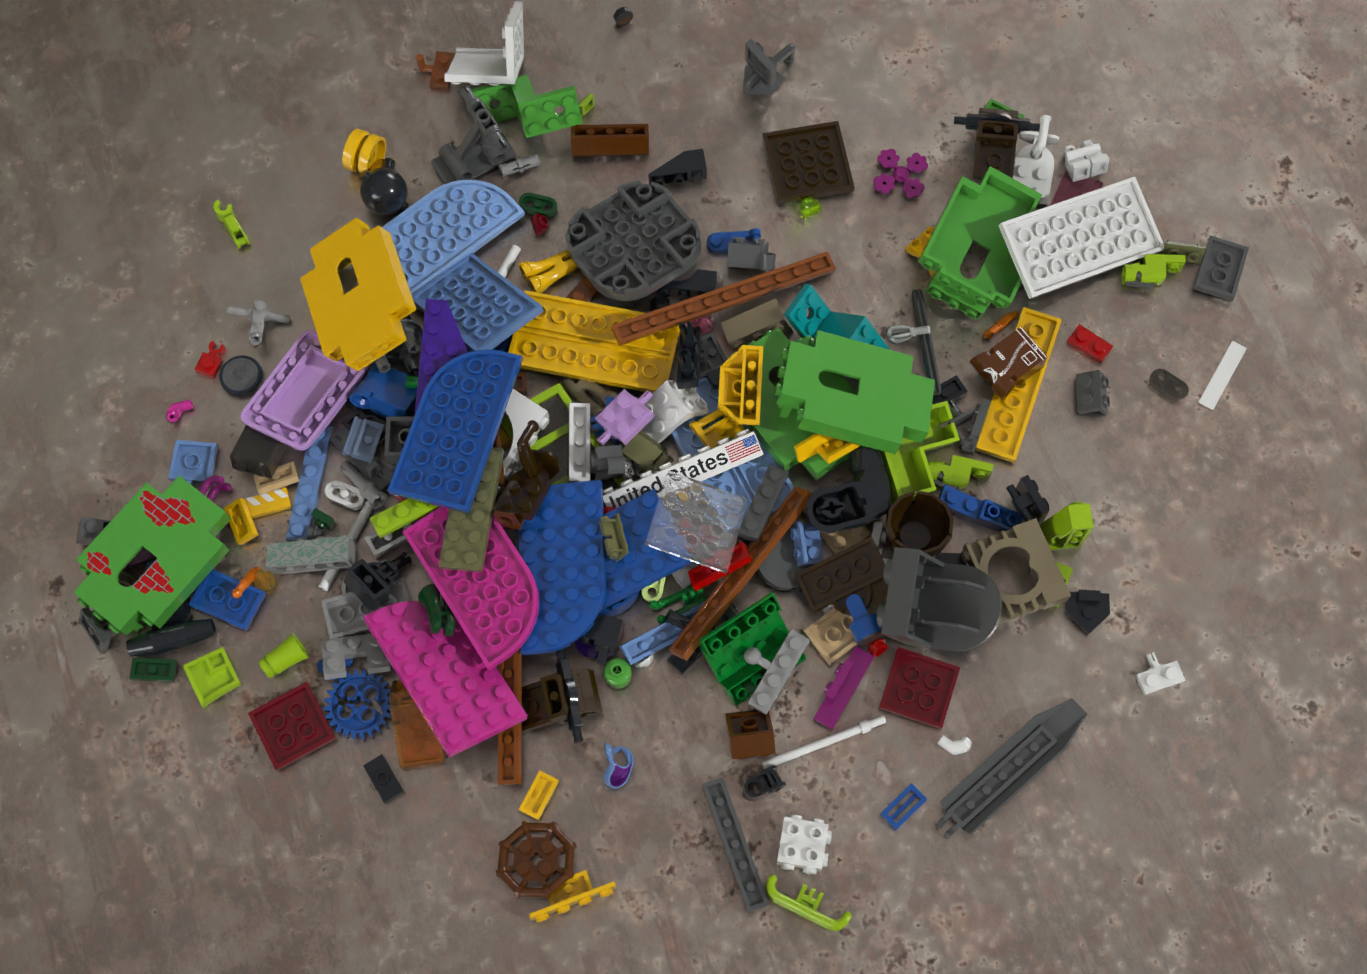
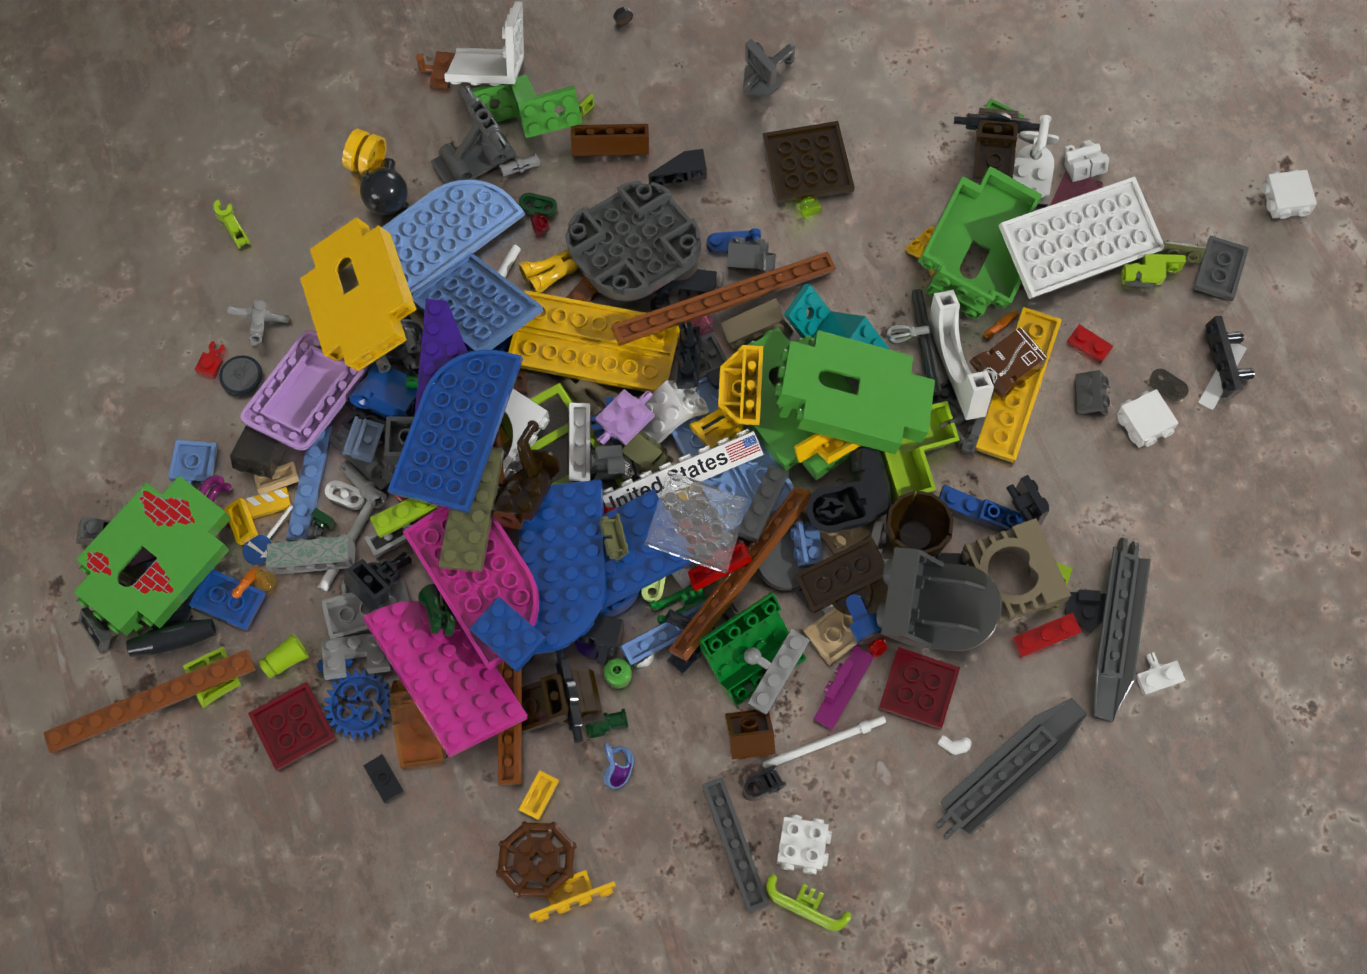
dark green plate [129,658,178,683] -> none
dark pink arm [166,399,193,422] -> none
magenta plant [873,149,928,198] -> none
blue tile [880,783,927,831] -> none
lime plate [928,455,994,489] -> none
lime wedge [1040,501,1094,550] -> none
none -> dark orange plate [43,649,256,753]
none -> blue piece [243,505,293,565]
none -> blue plate [469,597,548,673]
none -> dark green connector [585,708,628,738]
none -> white arch [928,290,994,420]
none -> red plate [1012,613,1082,658]
none -> dark grey hinge [1093,537,1151,722]
none -> white brick [1117,389,1179,448]
none -> black plate [1205,316,1255,398]
none -> white brick [1262,169,1317,219]

